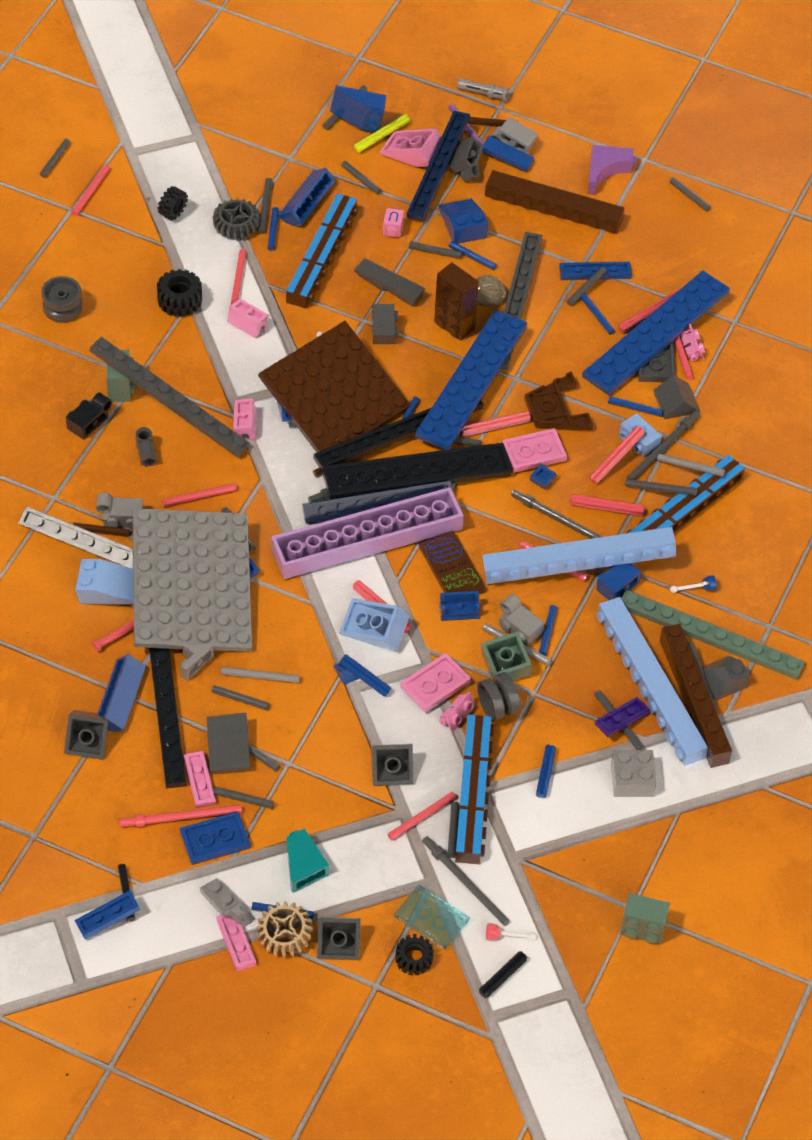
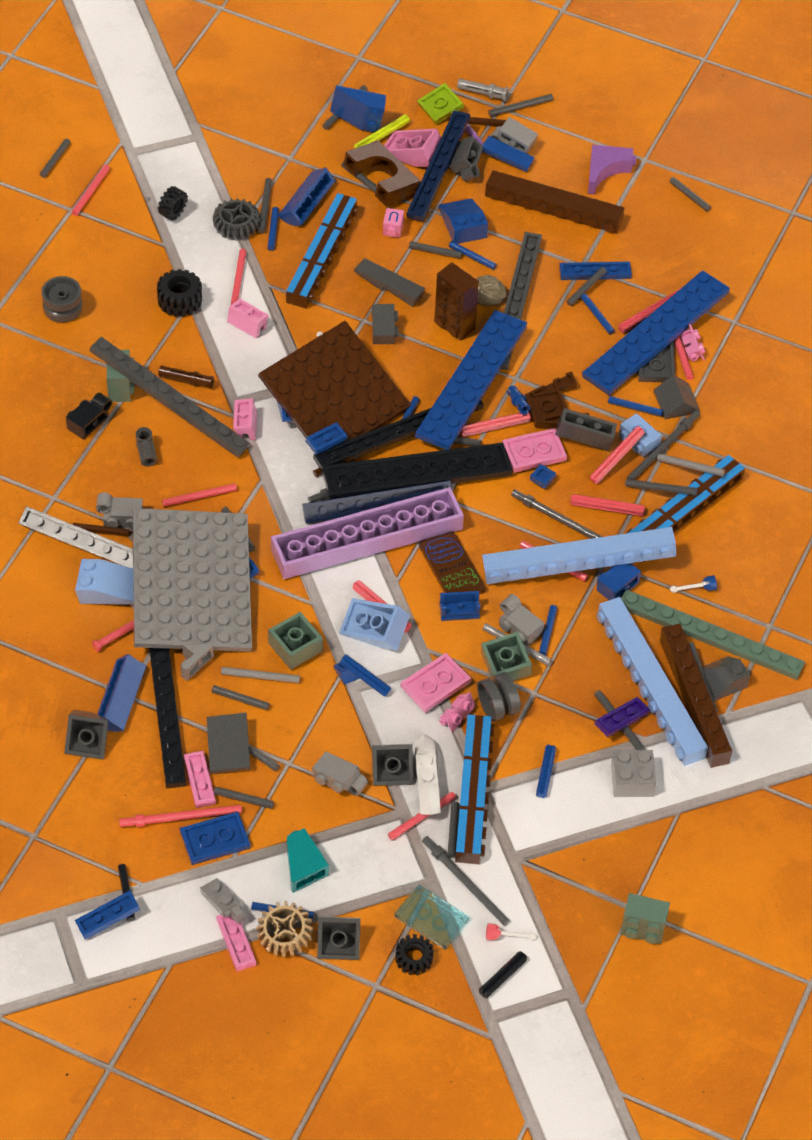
none -> reddish brown pin [158,365,214,388]
none -> sand green brick [268,612,323,670]
none -> blue plate [305,422,347,455]
none -> light grey hinge [312,752,368,796]
none -> reddish brown arch [343,140,421,206]
none -> white brick [414,733,441,815]
none -> lime tile [417,83,464,125]
none -> dark grey bar [488,94,553,117]
none -> blue pin [507,386,530,415]
none -> dark grey brick [555,408,617,451]

